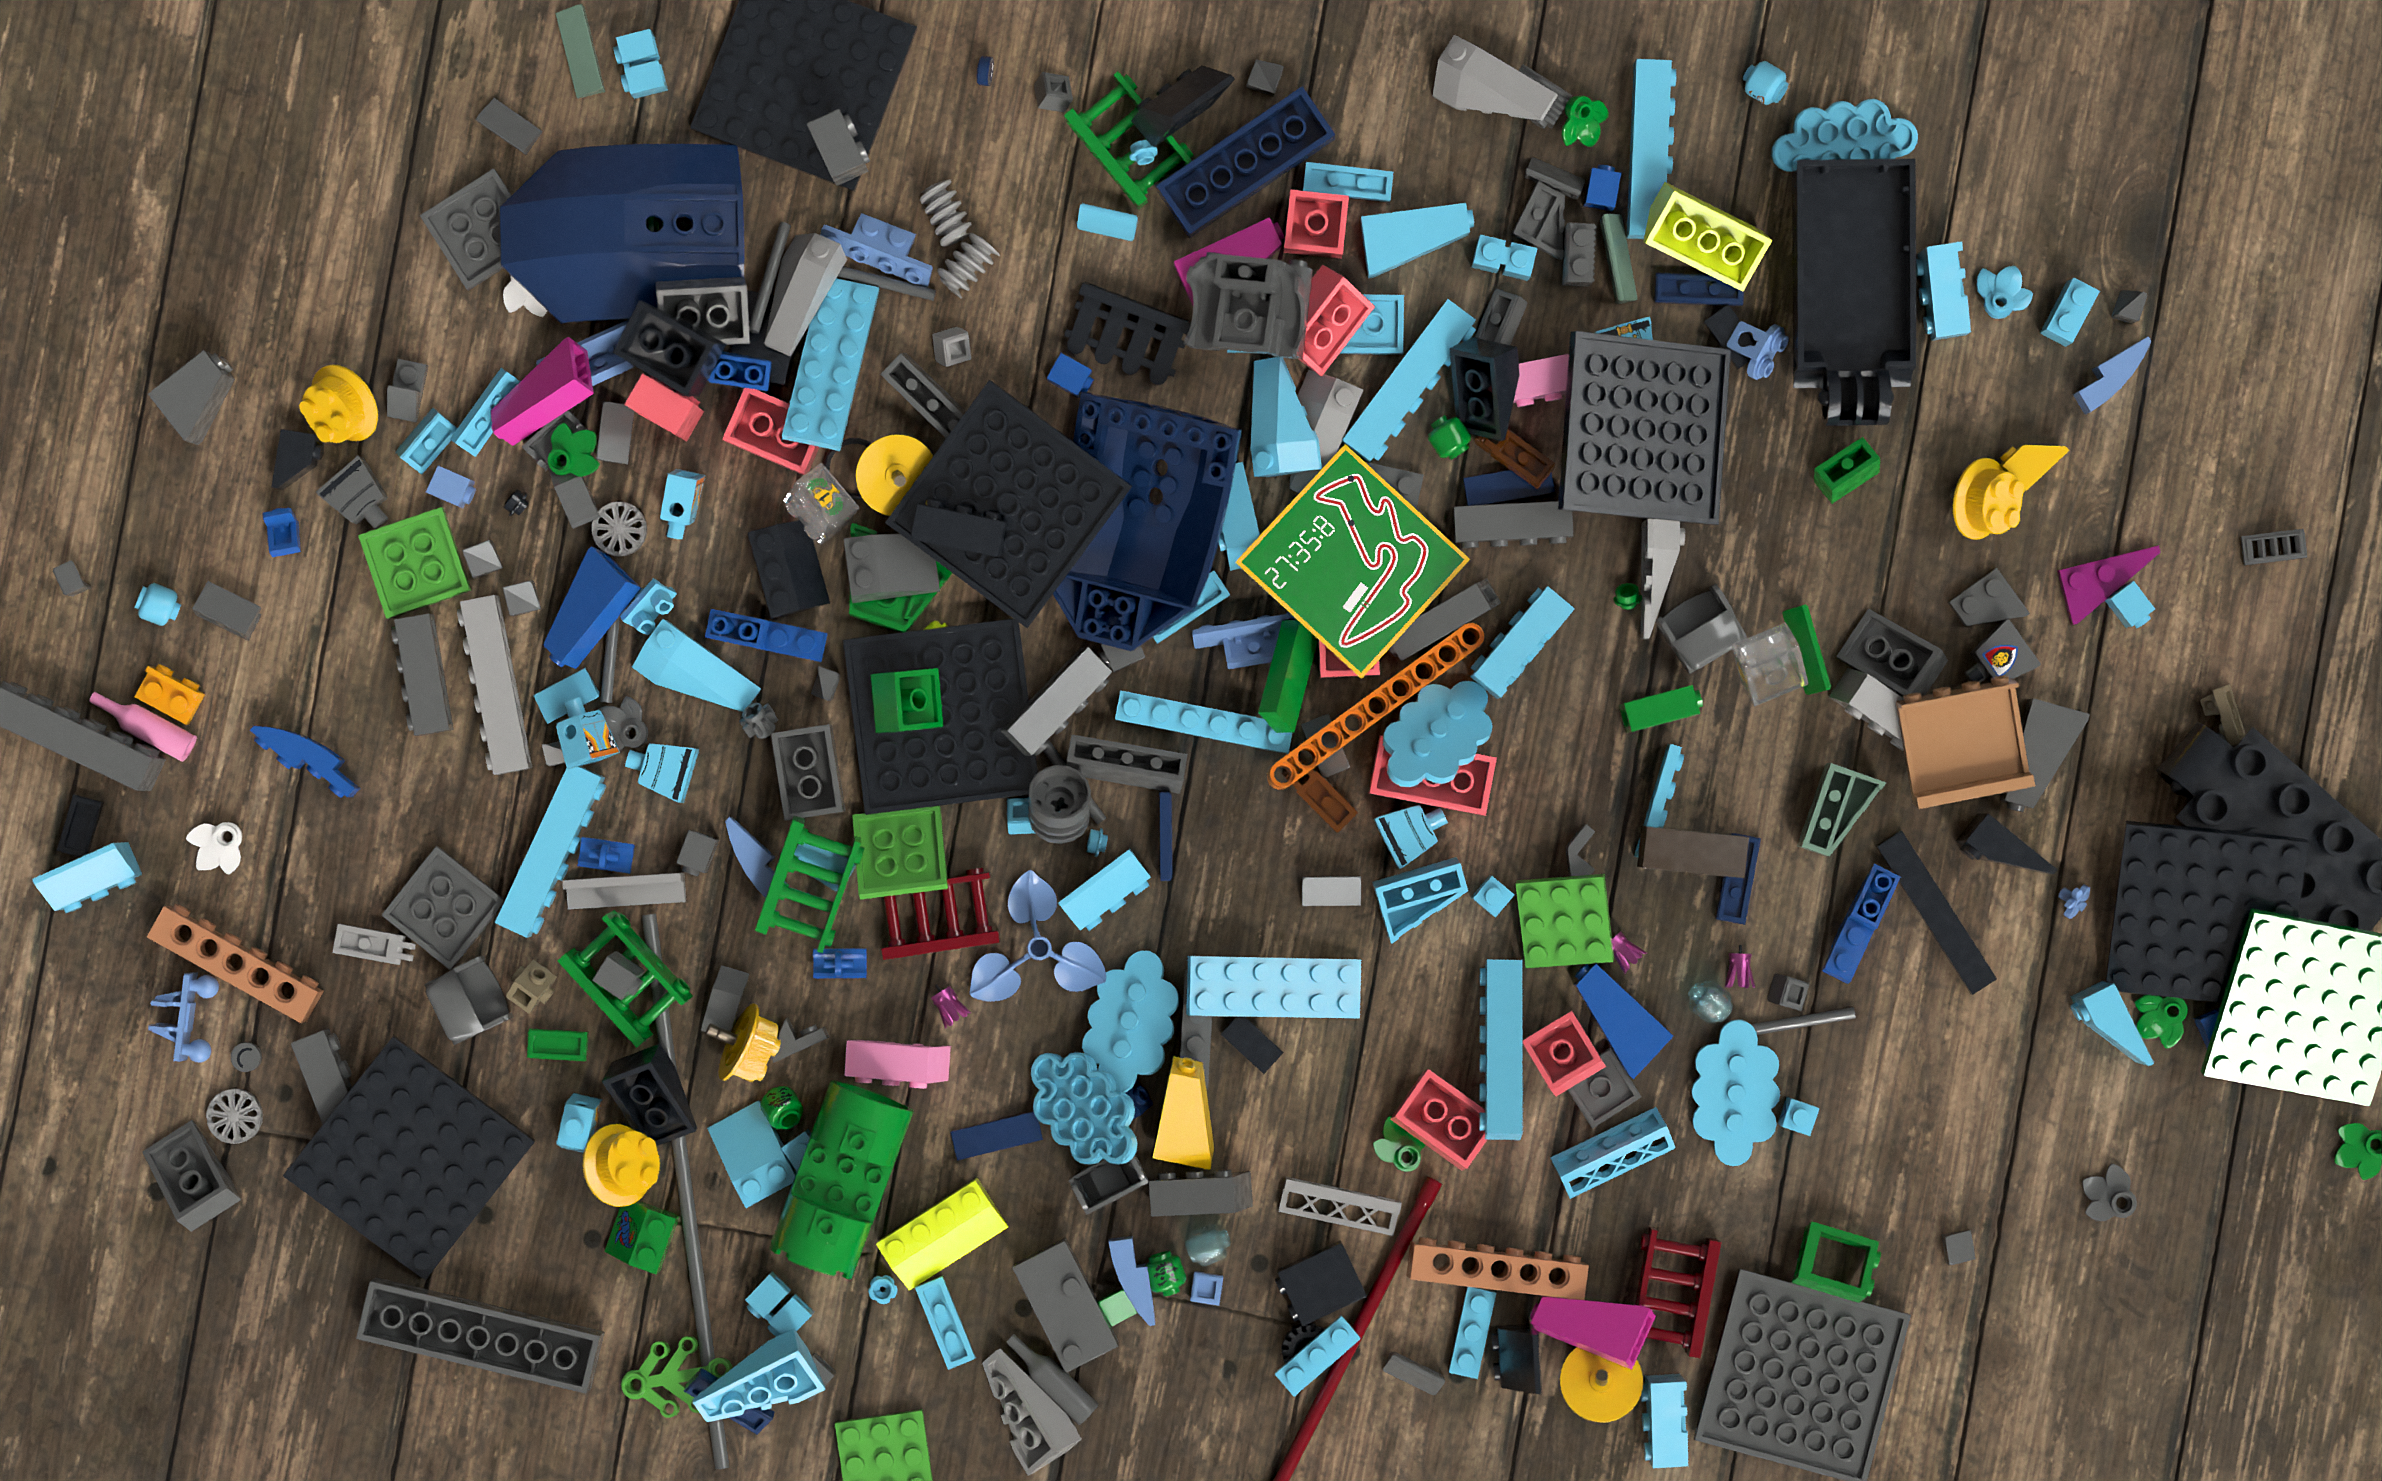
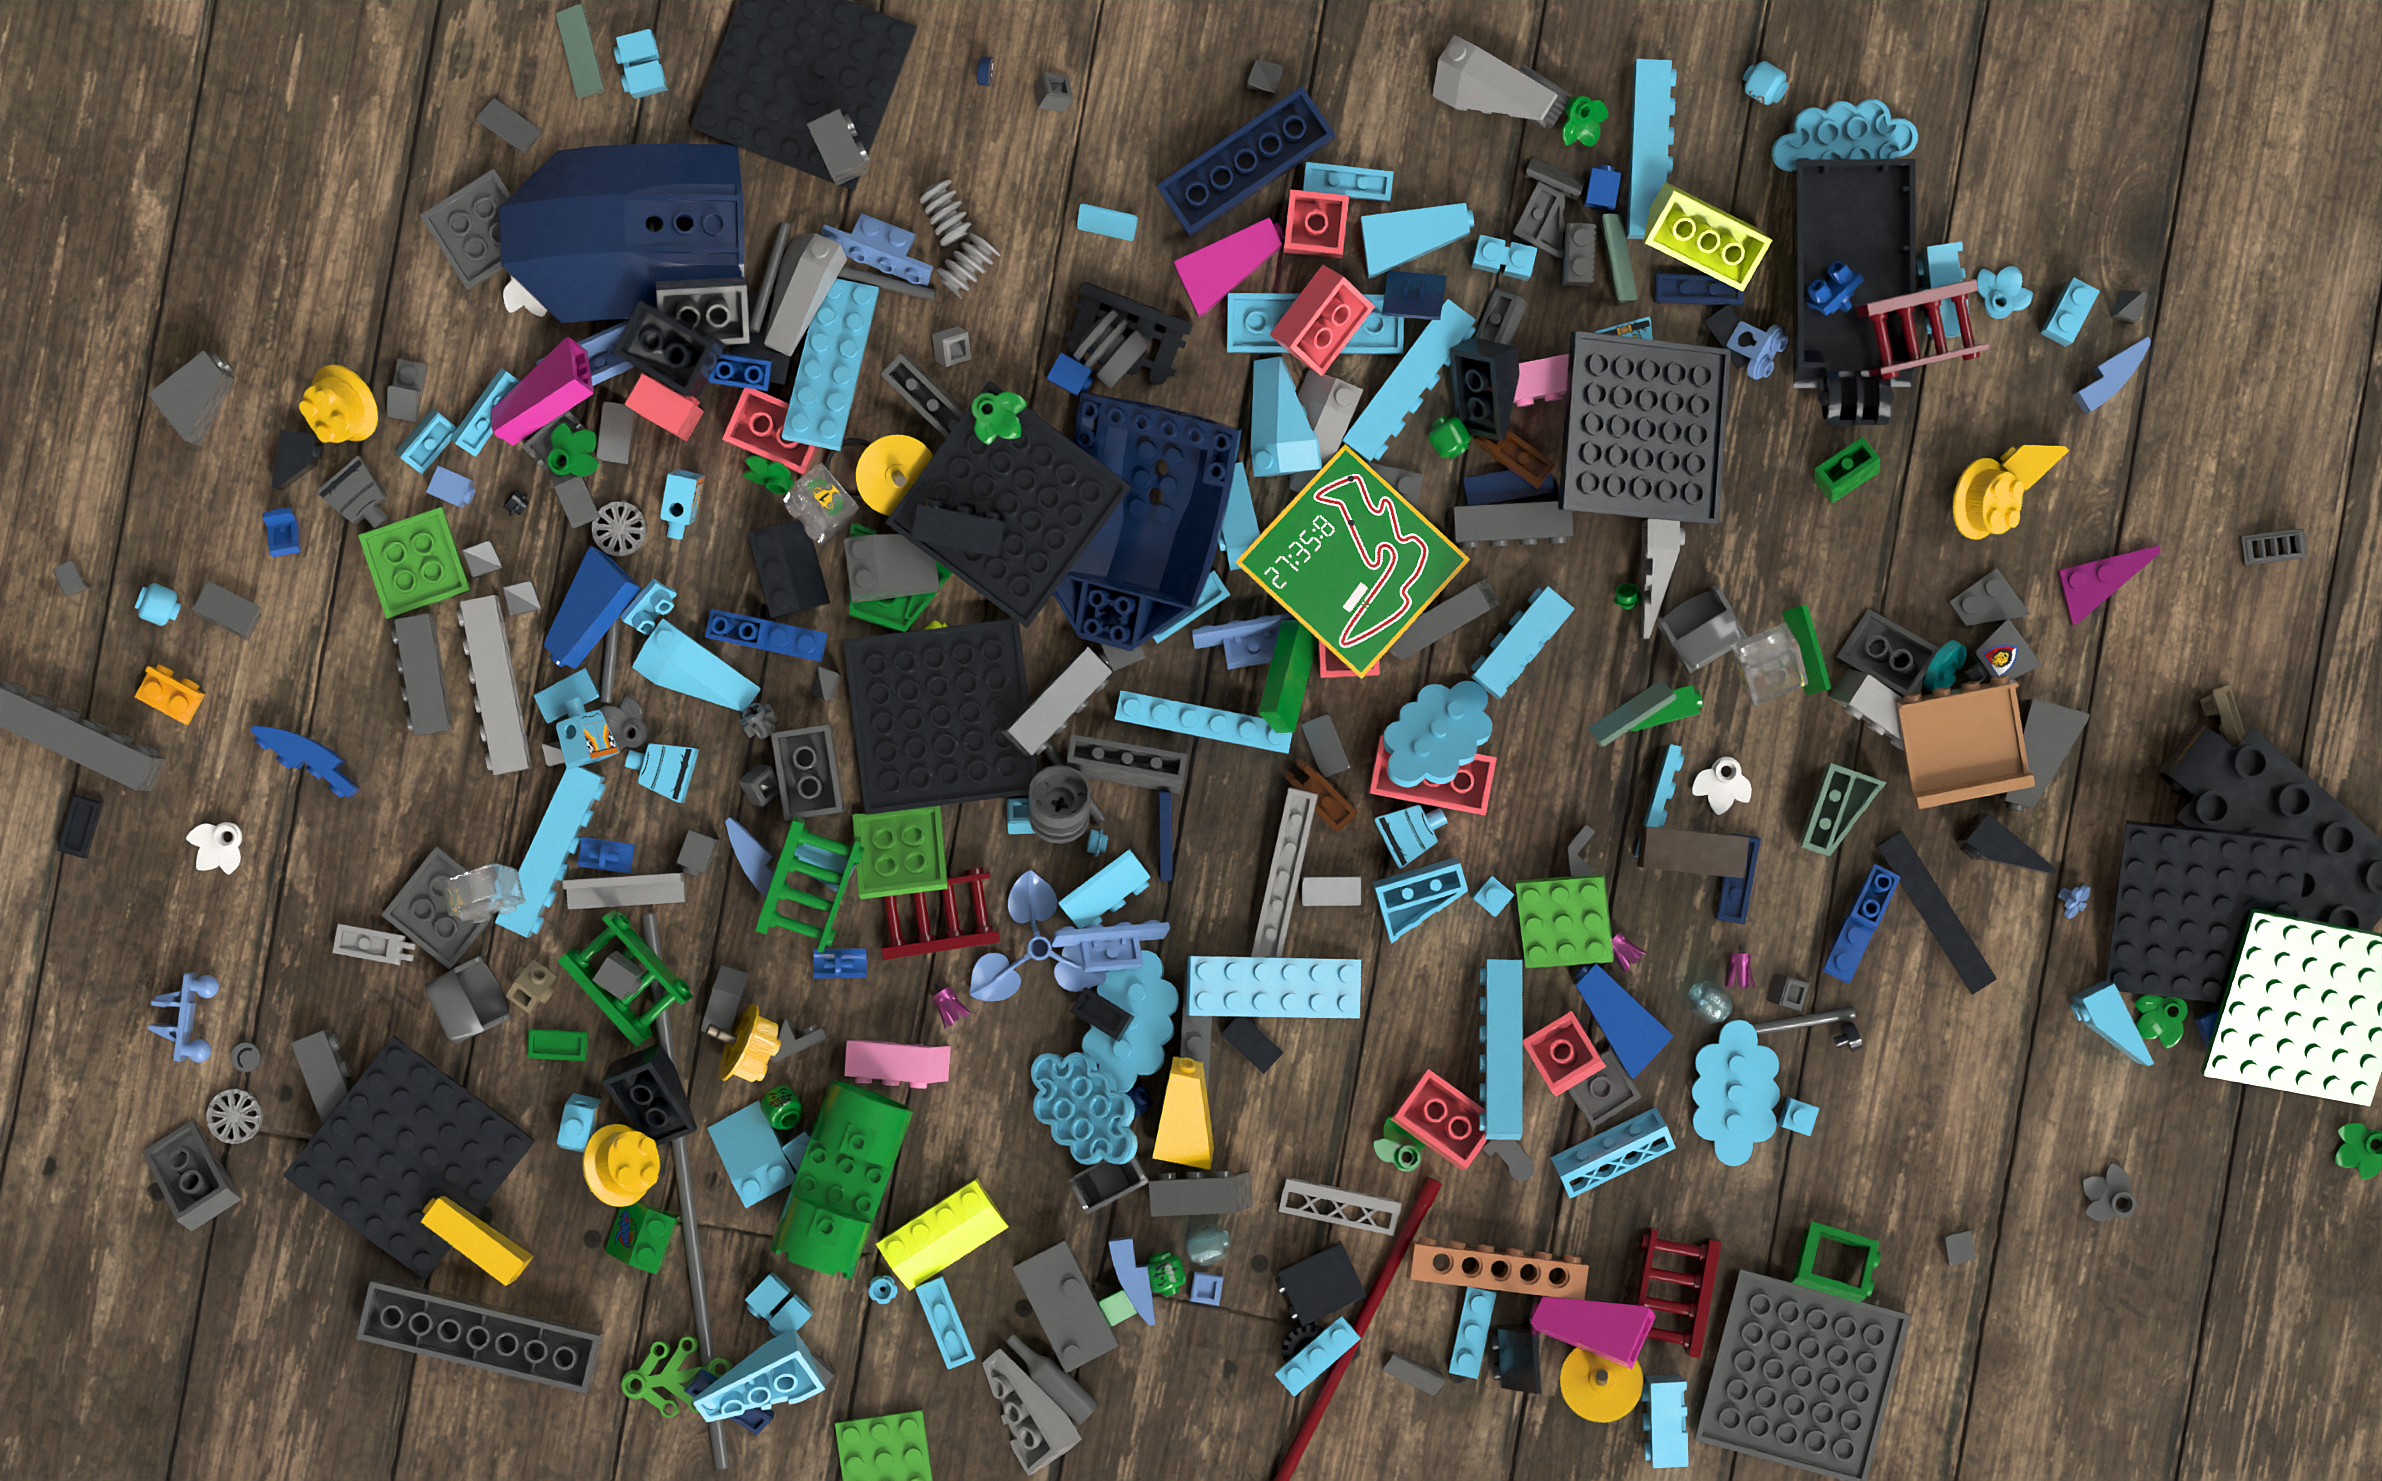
slope [32,842,142,913] -> none
bright pink piece [89,692,197,762] -> none
nougat brick [147,904,324,1023] -> none
green slope [871,668,943,733] -> none
dark blue tile [950,1111,1043,1160] -> none
green fence [1064,71,1193,210] -> none
medium azure plate [1129,140,1158,165] -> none
black slope [1131,65,1235,147] -> none
dark grey piece [1184,252,1313,359] -> none
orange beam [1267,623,1484,790] -> none
medium azure brick [2105,581,2155,628] -> none
none -> yellow slope [421,1196,534,1286]
none -> clear brick [441,864,526,923]
none -> dark grey slope [738,764,780,807]
none -> green plate [742,456,794,495]
none -> green plate [971,391,1027,445]
none -> medium blue bracket [1050,920,1170,973]
none -> black tile [1070,987,1134,1042]
none -> dark grey wheel [1073,309,1151,389]
none -> light grey plate [1251,787,1318,958]
none -> dark blue piece [1382,271,1447,320]
none -> dark grey leg [1482,1139,1534,1181]
none -> sand green slope [1589,681,1677,747]
none -> white plate [1692,757,1752,815]
none -> blue hips [1806,261,1864,316]
none -> black tile [1833,1021,1863,1052]
none -> dark red fence [1856,279,1990,380]
none -> teal tile [1923,640,1966,694]

